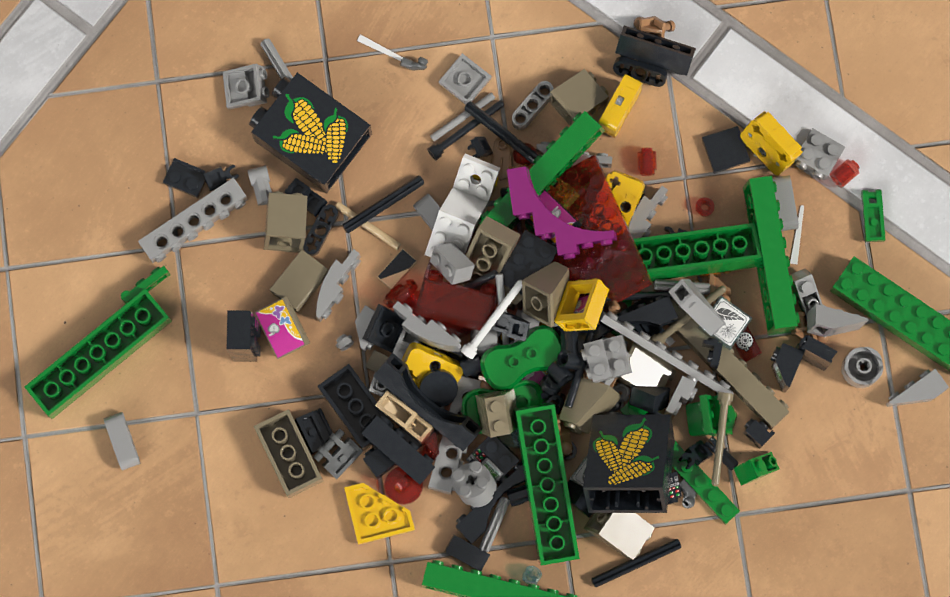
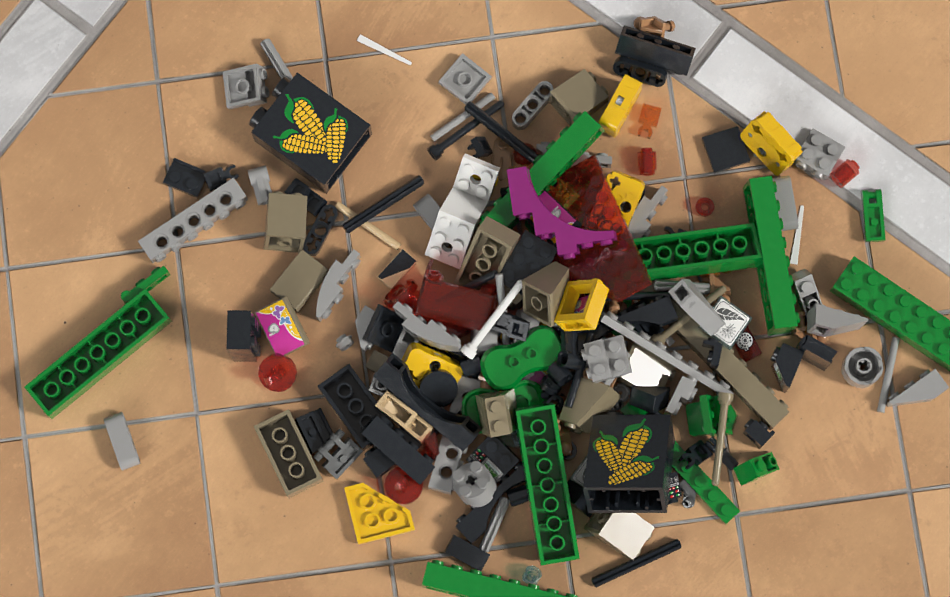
dark grey arm [400,57,428,71] -> none
light grey brick [430,242,475,285] -> none
none -> clear red tile [258,353,297,392]
none -> clear orange plate [638,103,662,139]
none -> light grey bar [877,337,900,413]

